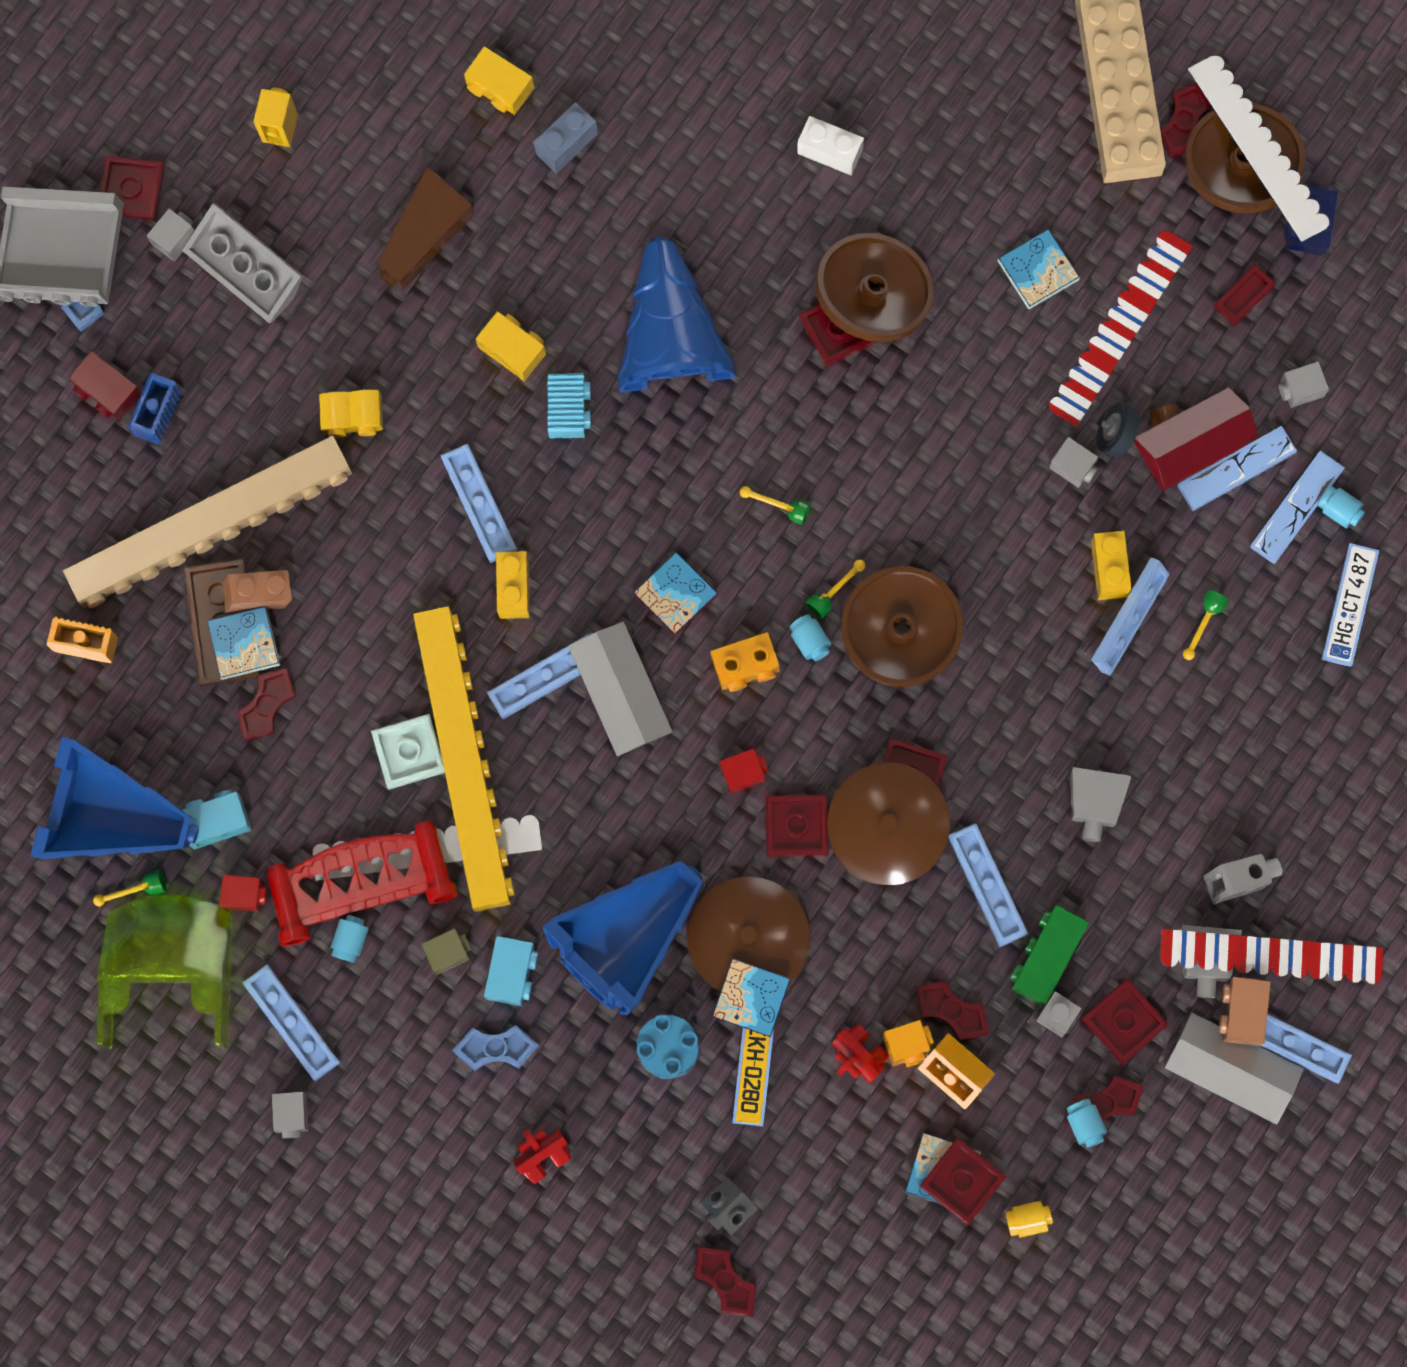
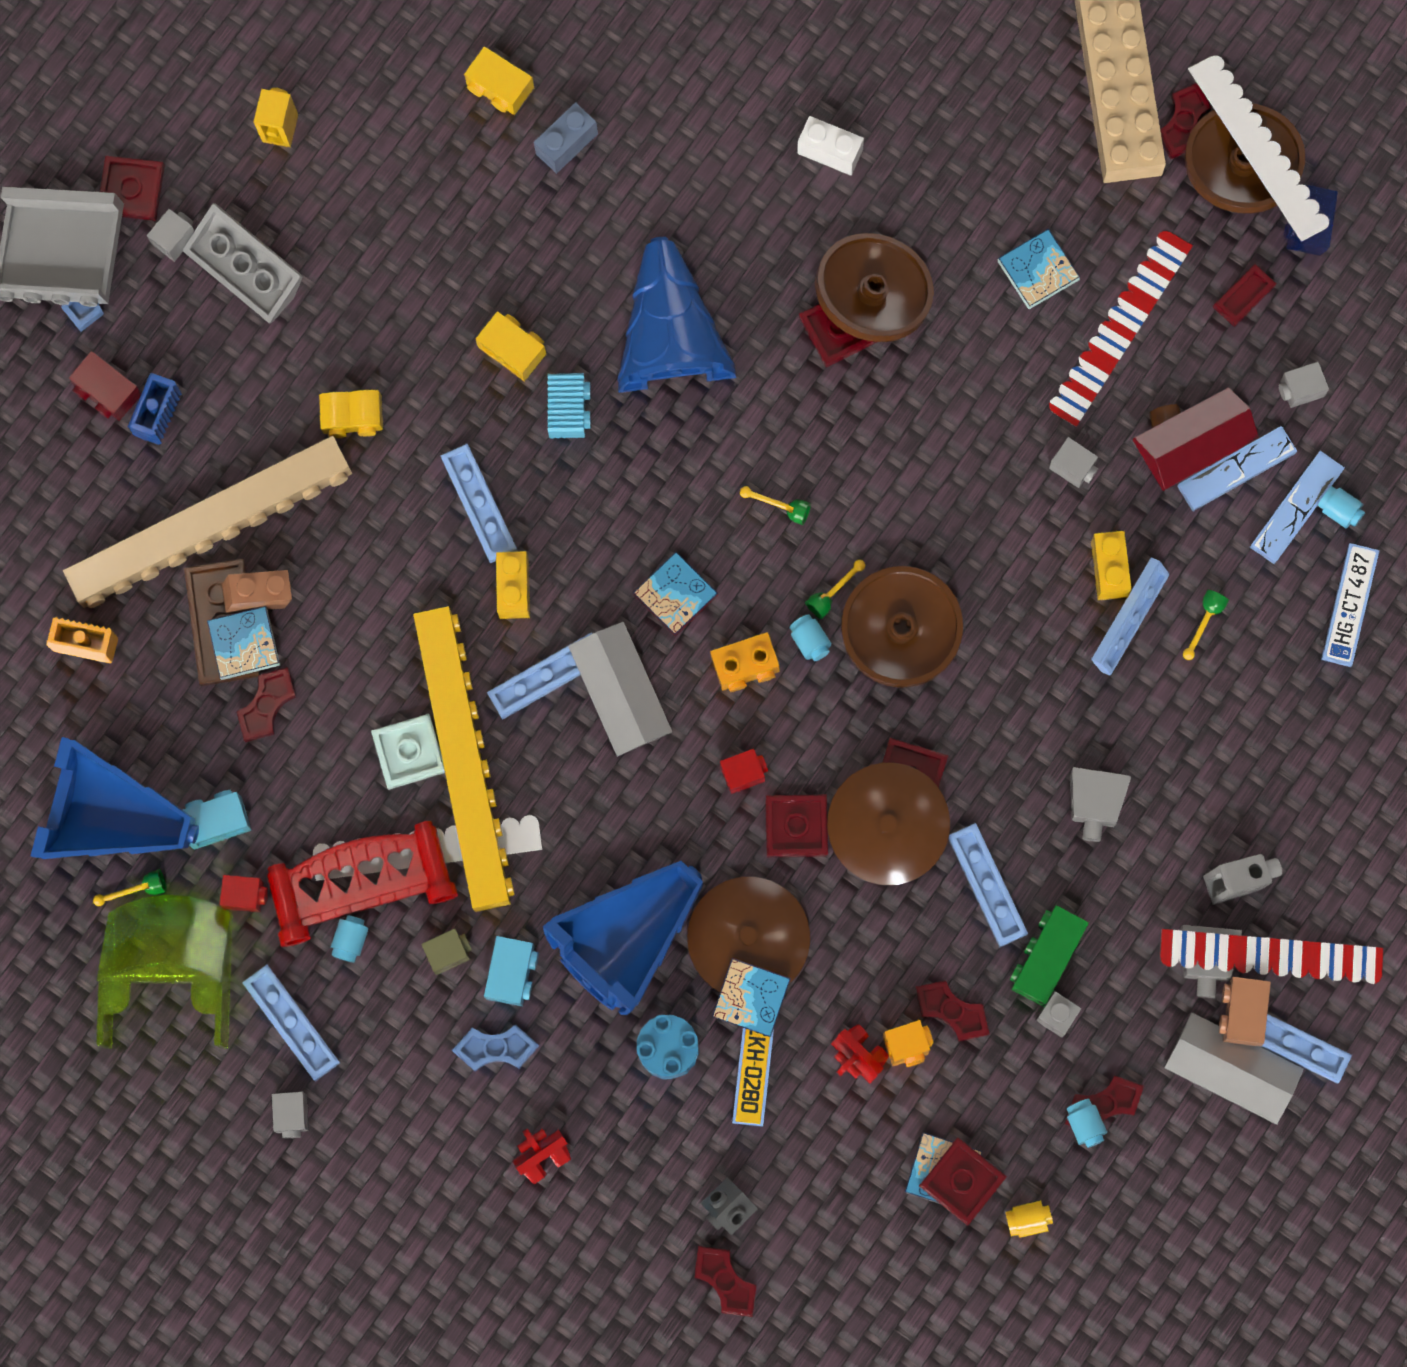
reddish brown slope [378,168,474,290] -> none
light orange brick [918,1033,995,1109] -> none
dark red tile [1081,978,1169,1066] -> none
black wheel [1097,402,1140,457] -> none

